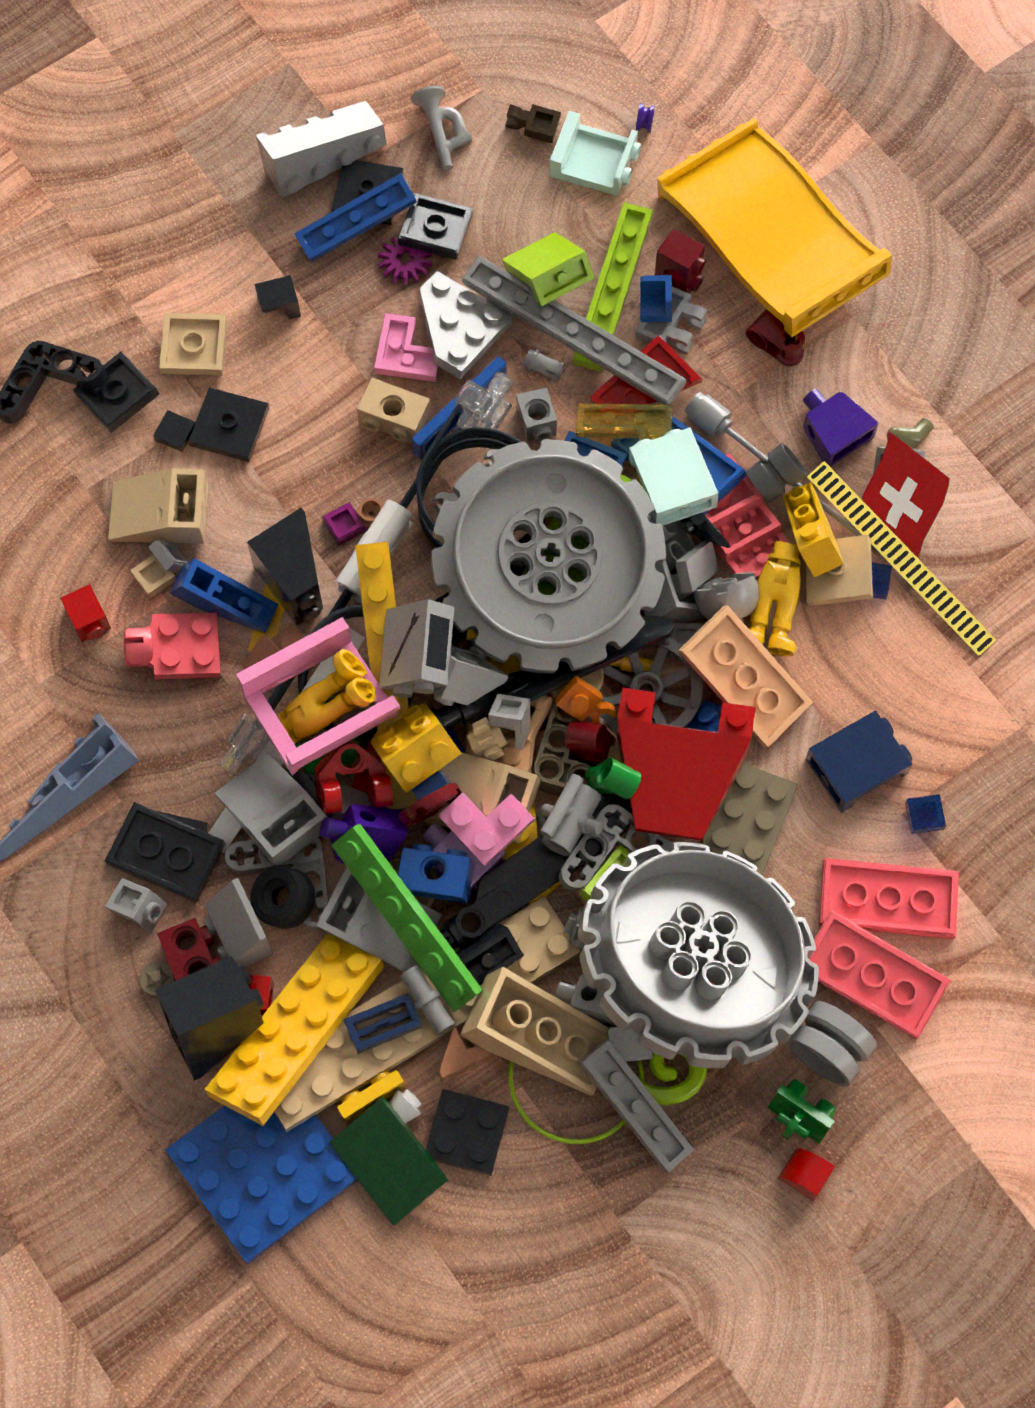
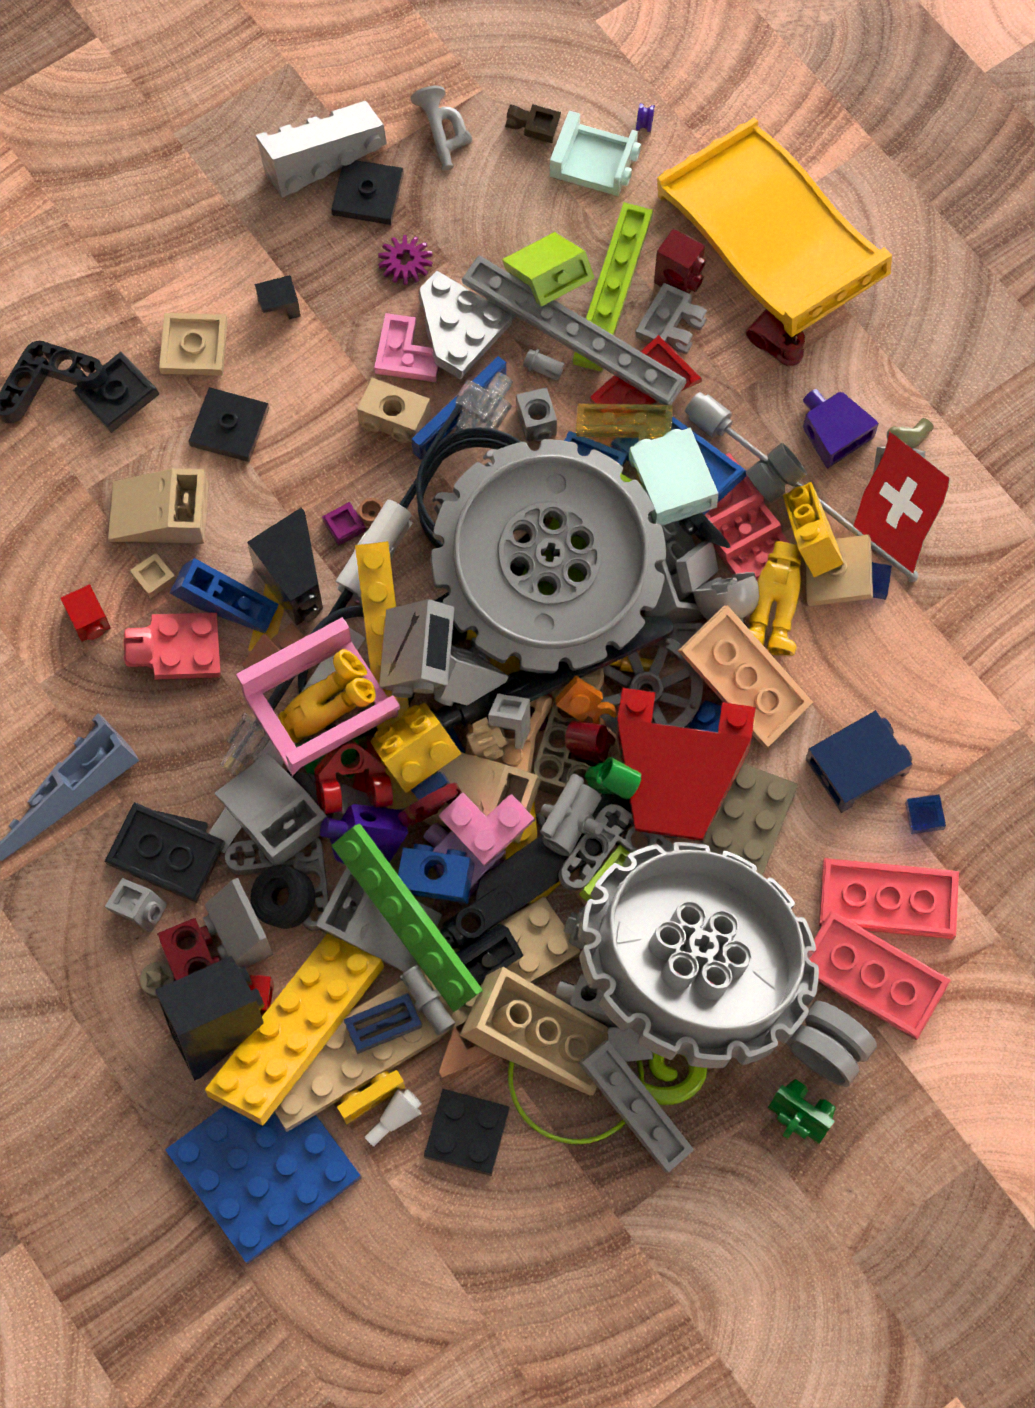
light grey tile [149,540,187,573] -> none
black tile [153,410,196,452] -> none
blue plate [294,173,417,262] -> none
dark green tile [329,1097,449,1226] -> none
plate [398,193,473,260] -> none
blue panel [640,275,672,322] -> none
red brick [778,1148,835,1201] -> none
light yellow sticker [807,461,996,656] -> none

